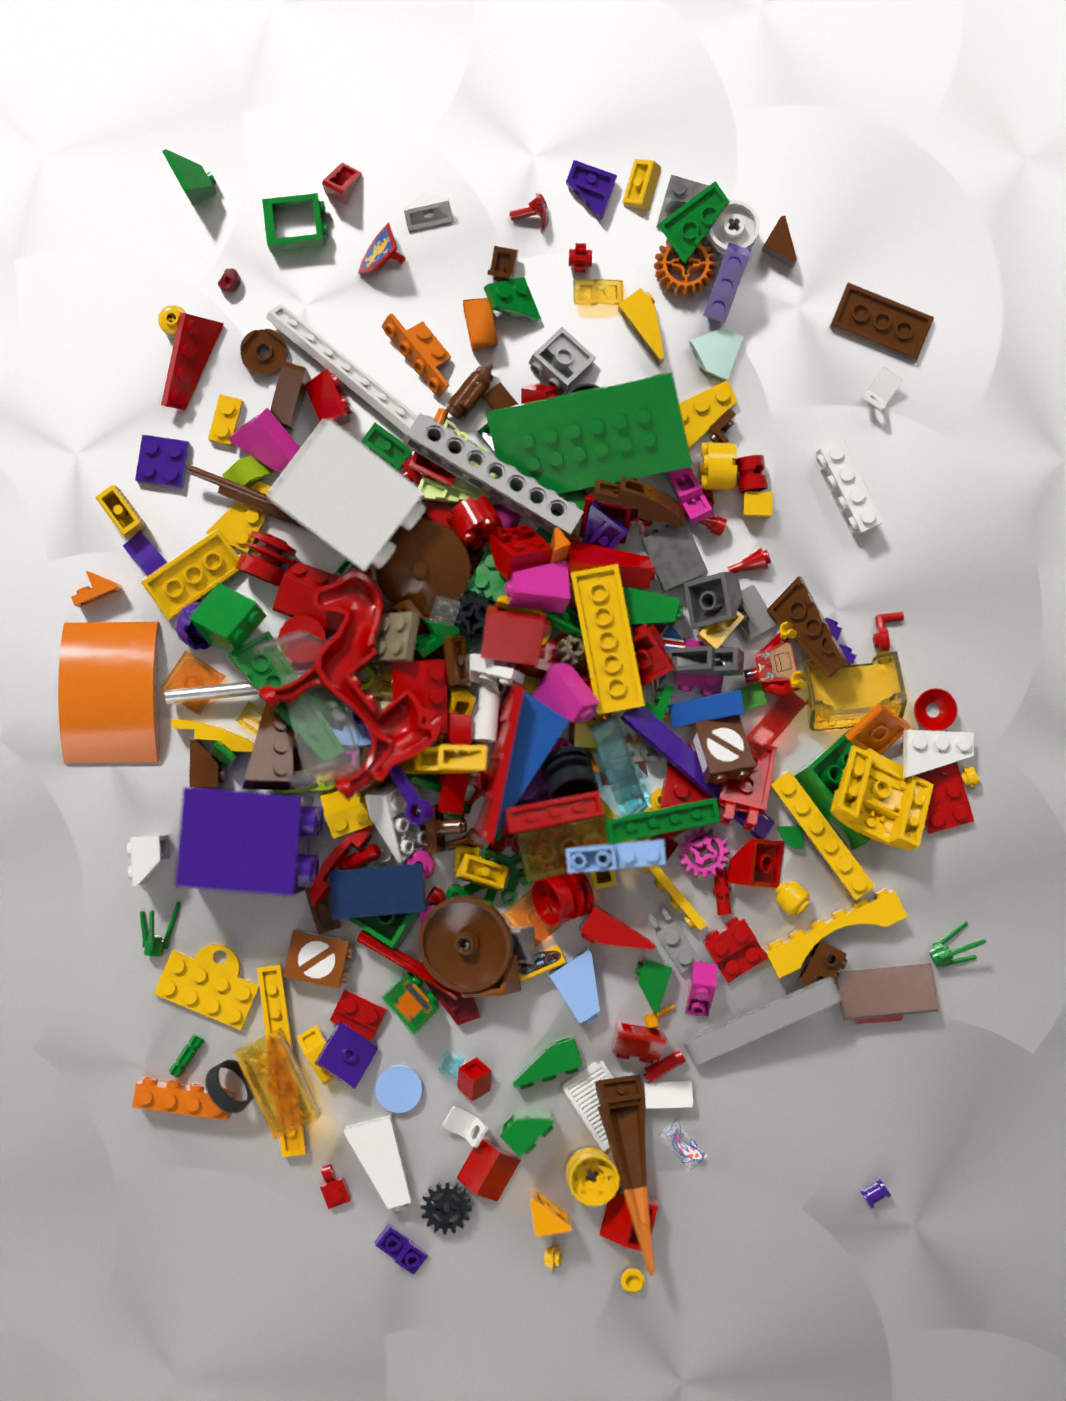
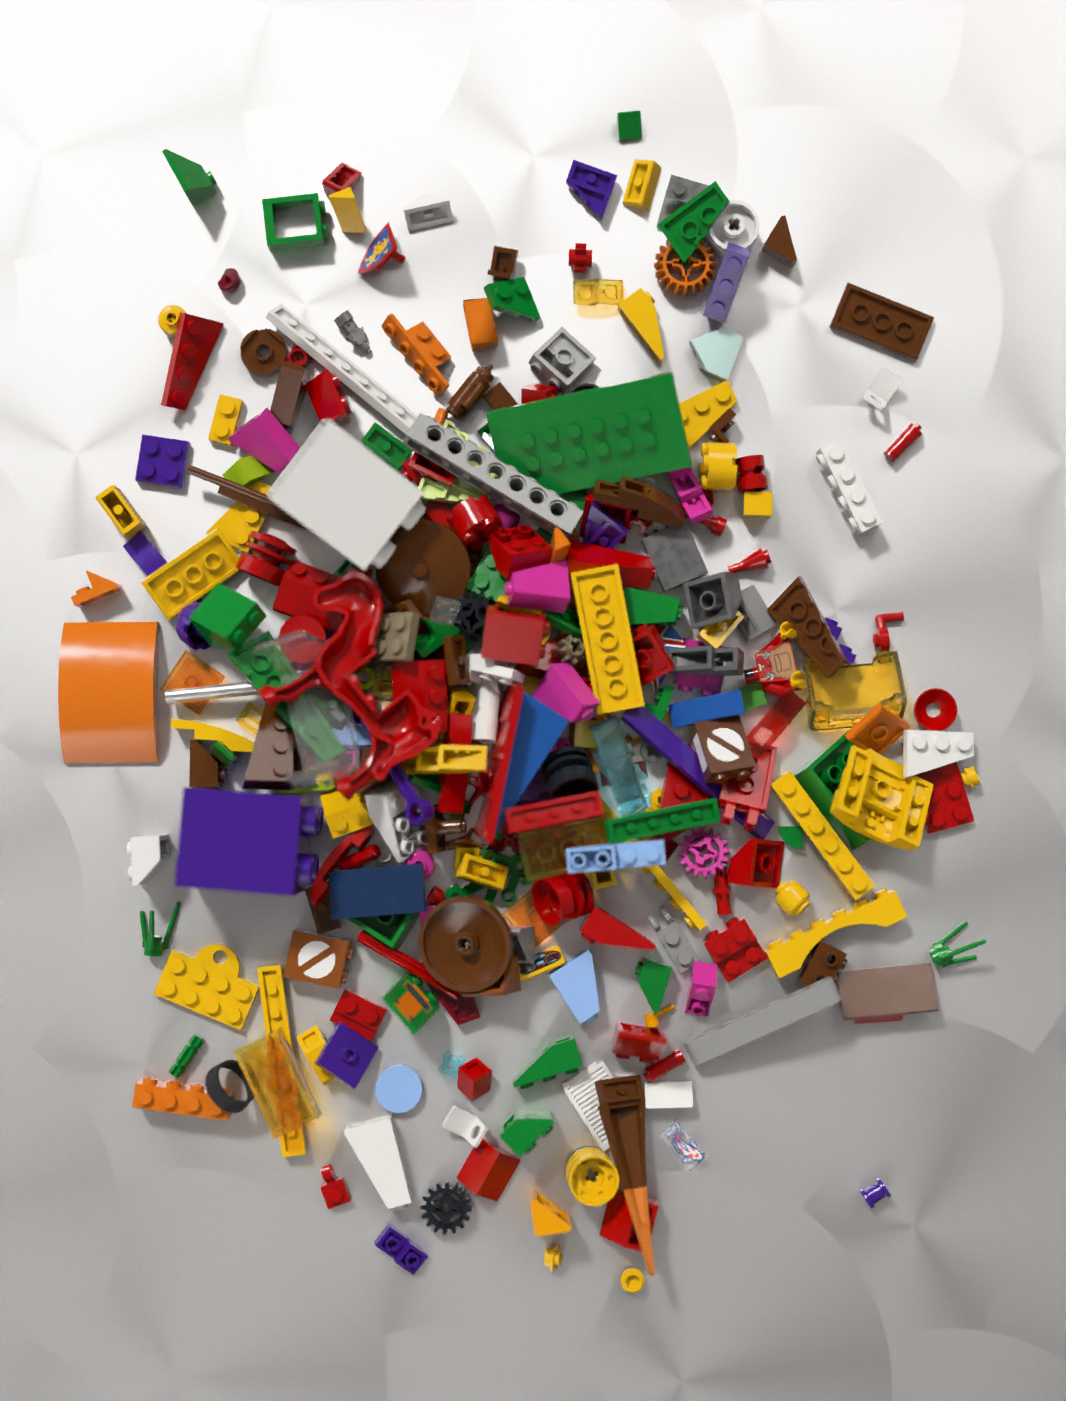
red plant [509,192,549,232] -> none
none -> red plate [286,346,312,368]
none -> yellow slope [328,187,367,233]
none -> flat silver piece [334,310,370,353]
none -> green slope [617,110,642,141]
none -> red piece [884,423,922,462]

